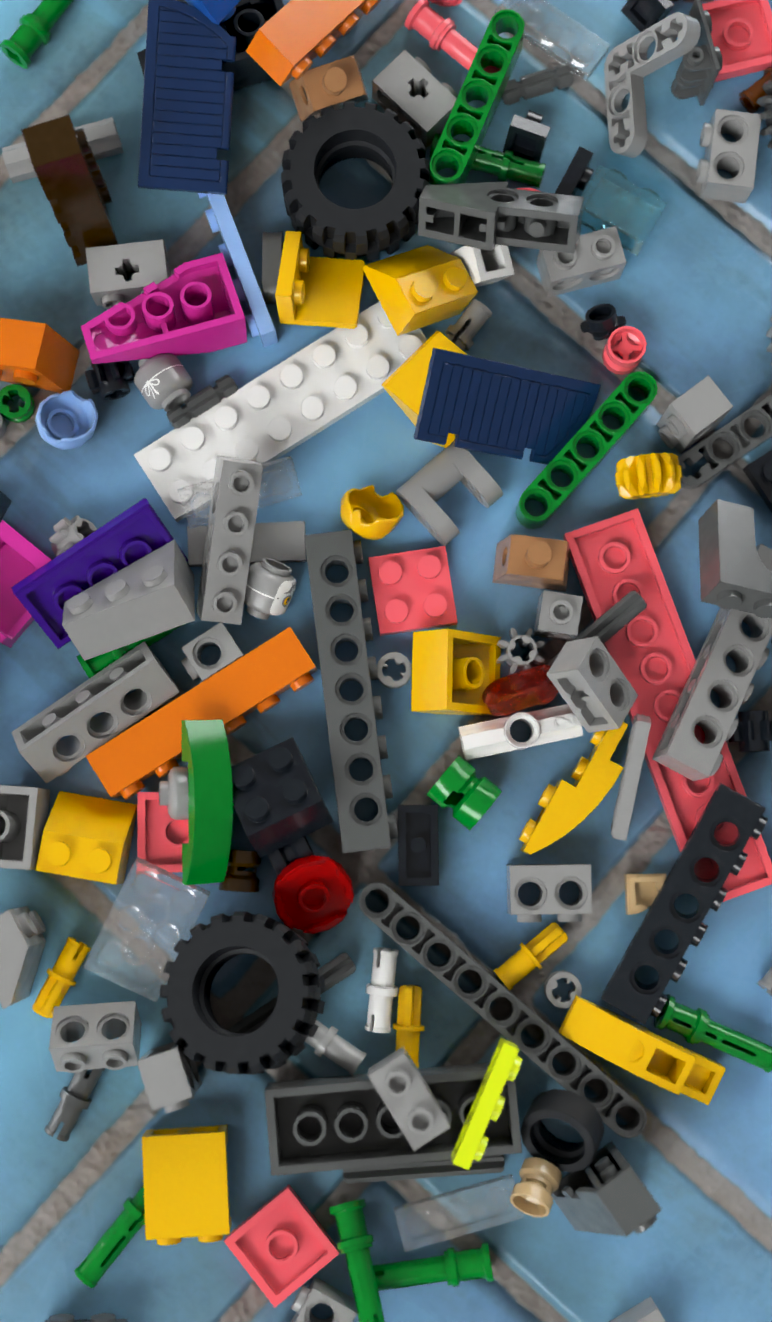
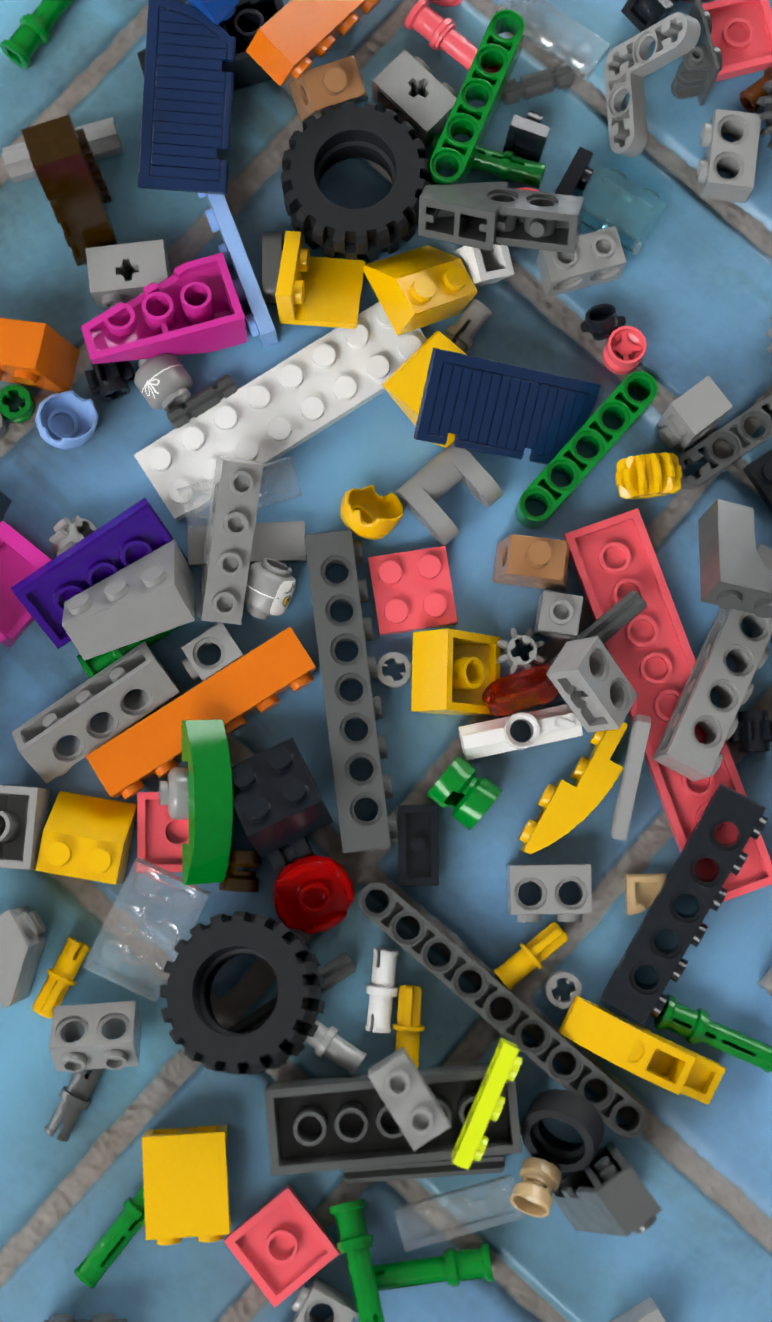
light grey brick [137,1042,202,1113] -> none

